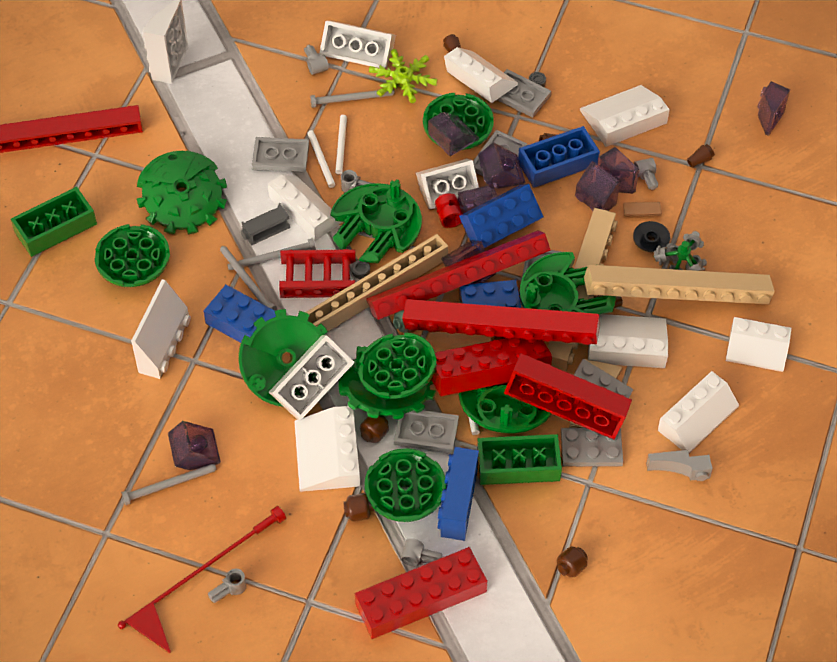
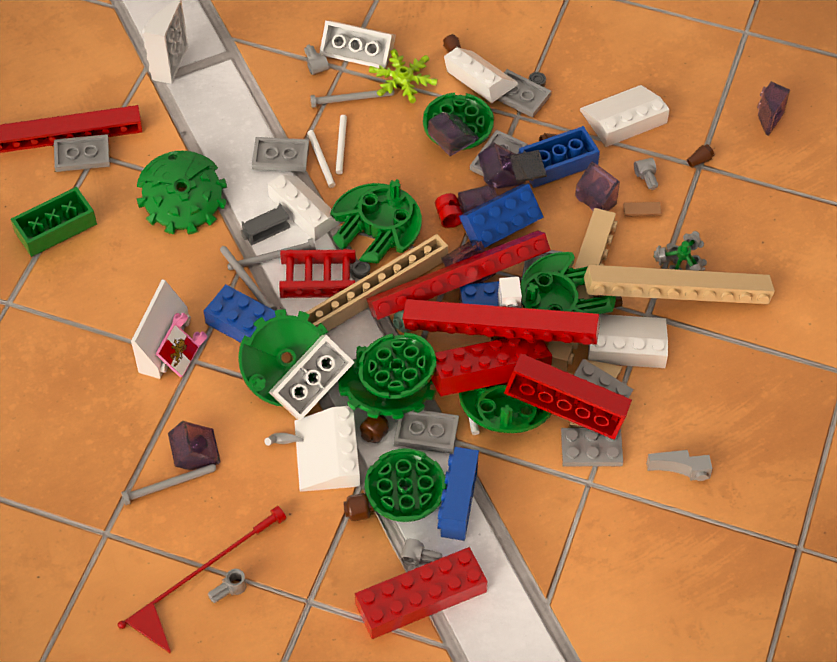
green brick [94,224,170,287] -> none
light grey axle [341,170,370,193] -> none
white slope [416,159,481,210] -> none
green brick [477,434,562,485] -> none
reddish brown head [557,546,588,577] -> none
slope [596,147,639,194] -> none
black dish [633,221,670,252] -> none
white slope [658,371,739,453] -> none
white slope [726,317,792,372] -> none
none -> light grey plate [54,134,110,172]
none -> flag [156,313,207,377]
none -> light grey bar [264,433,303,446]
none -> white brick [498,277,522,308]
none -> clear smoke piece [510,150,547,183]

